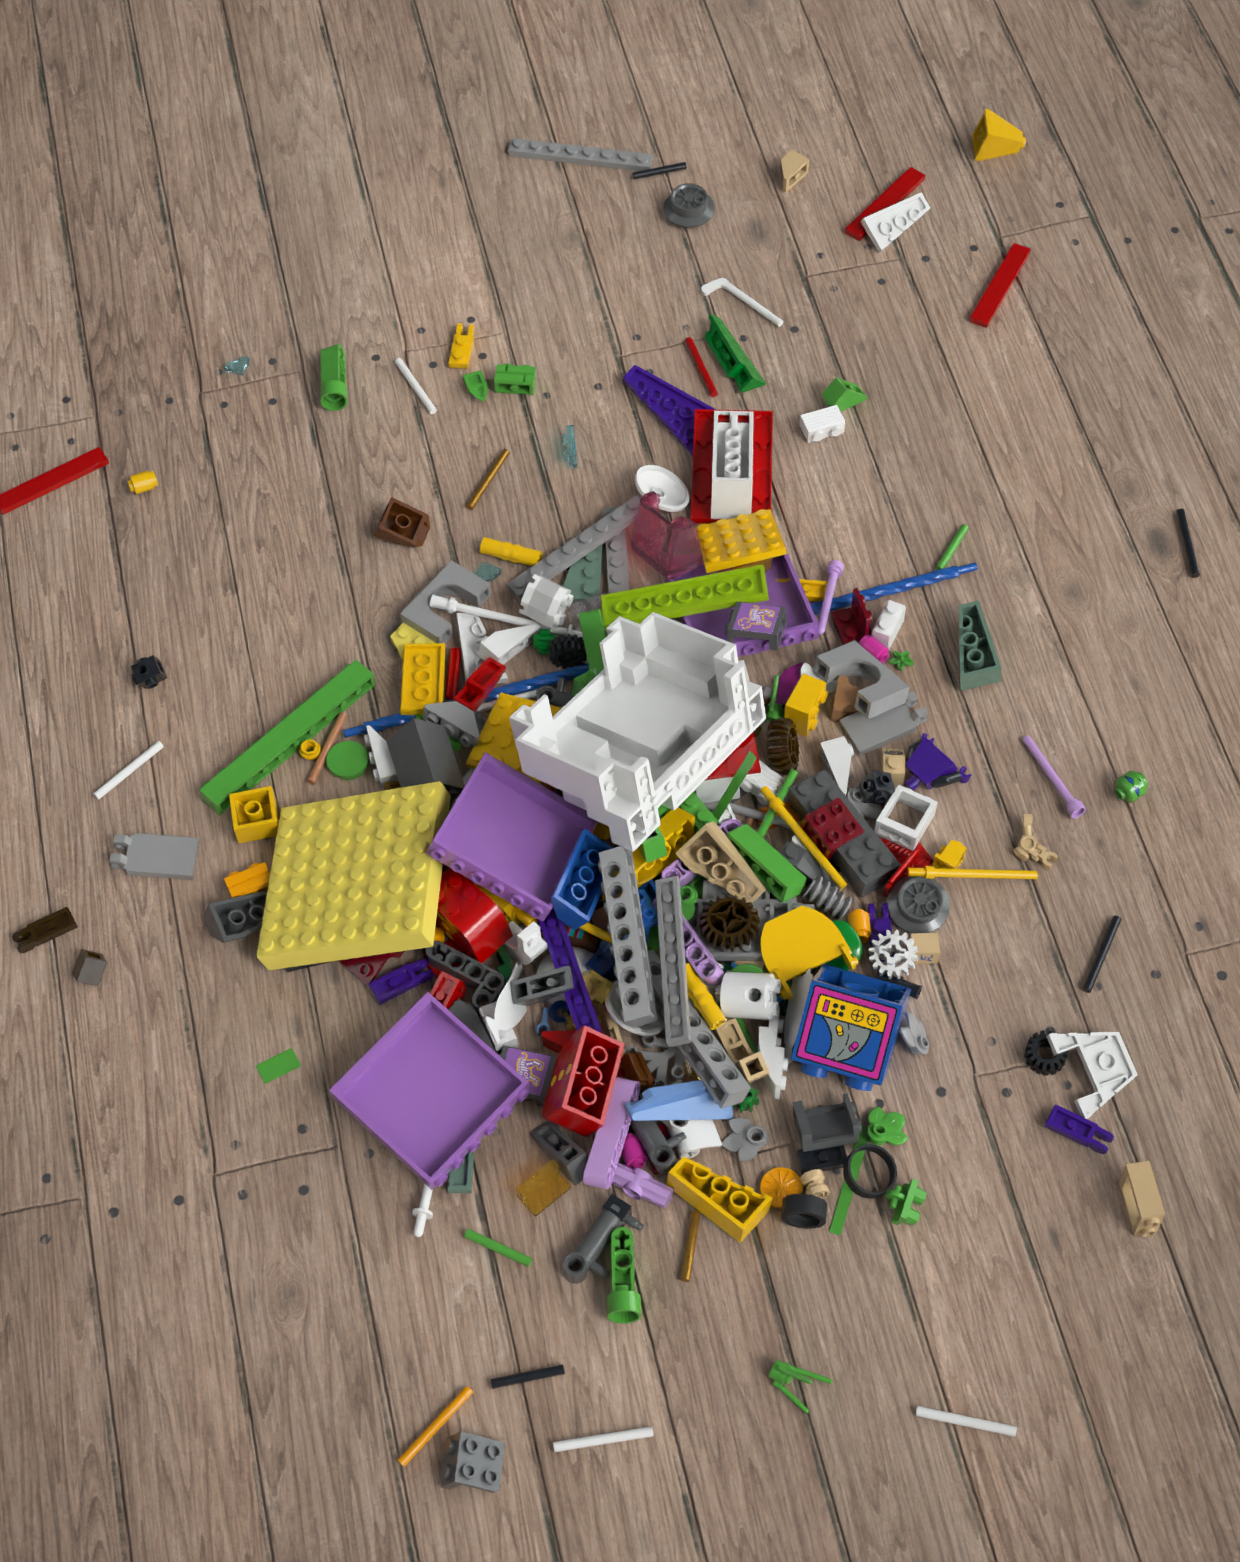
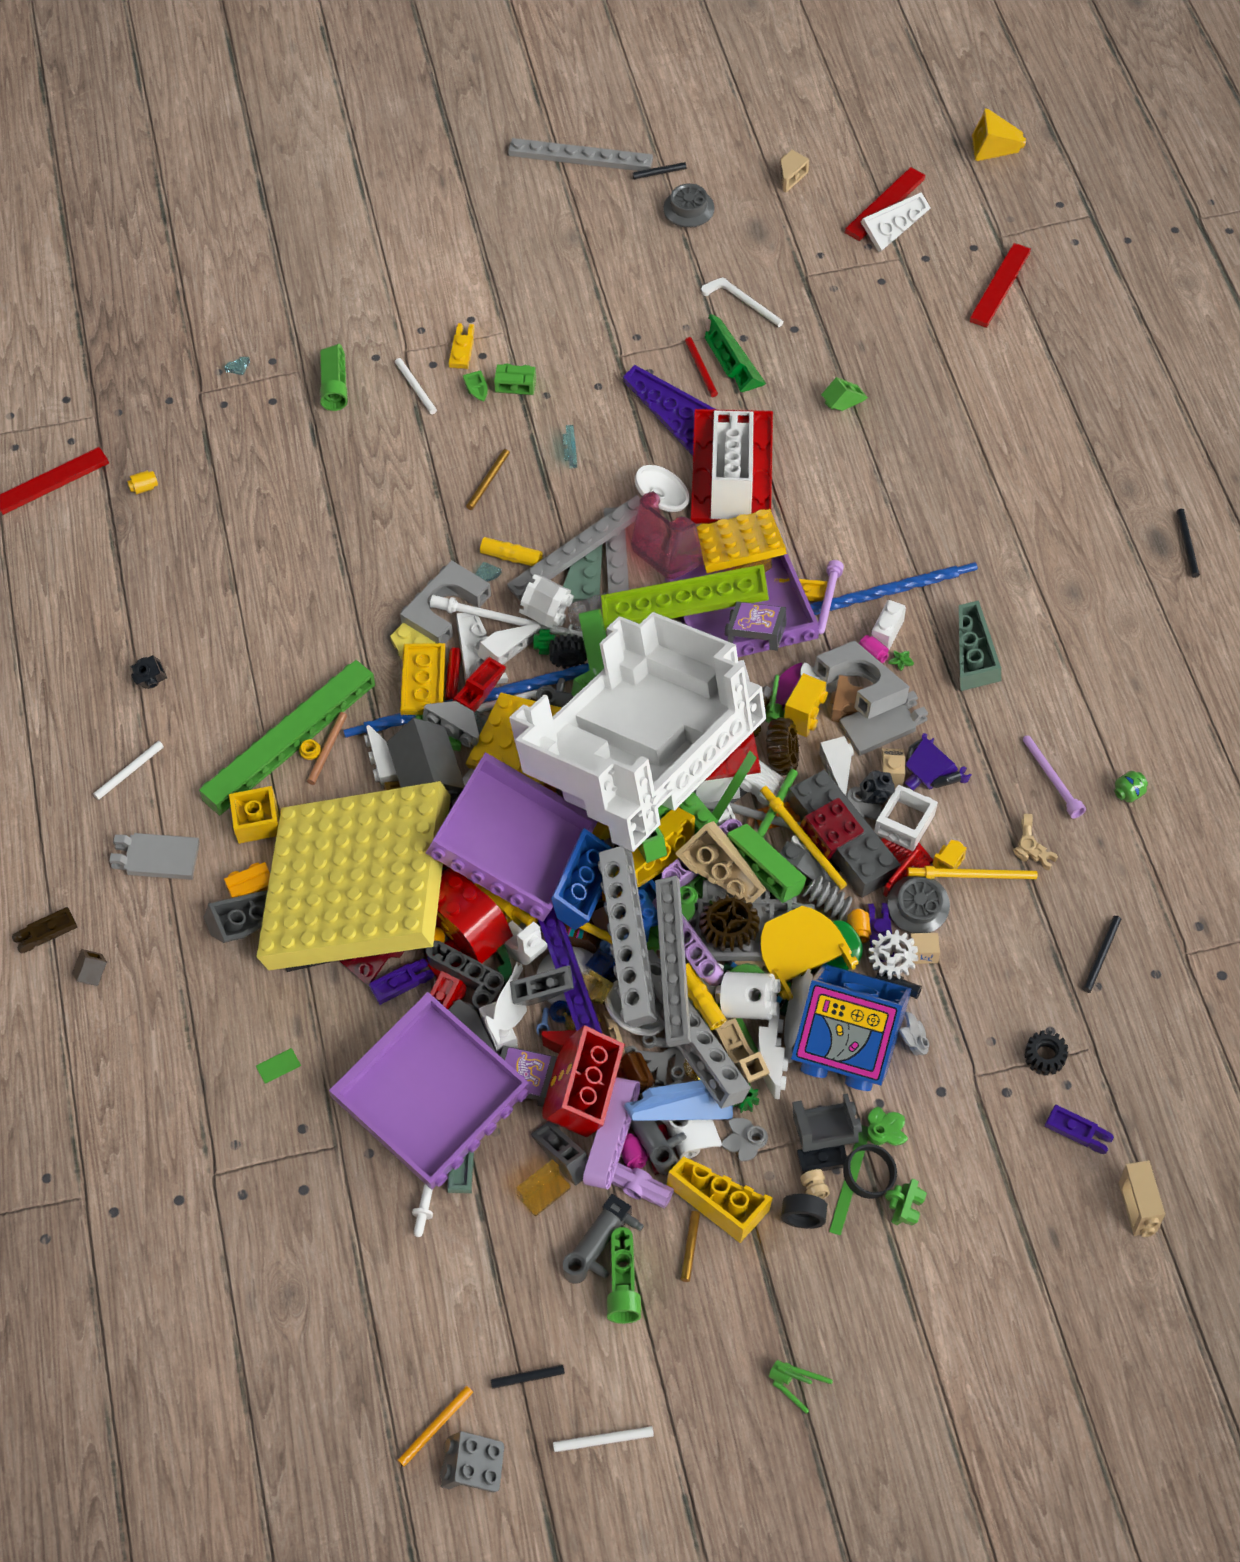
bright green tile [326,741,369,780] -> none
reddish brown slope [374,497,430,547] -> none
bright green bar [464,1229,533,1267] -> none
light orange wheel [760,1167,803,1209] -> none
white brick [799,405,845,443] -> none
dark red bracket [831,588,872,645] -> none
white bar [916,1406,1017,1437] -> none
bright green bar [935,524,969,570] -> none
white wing [1046,1032,1138,1119] -> none

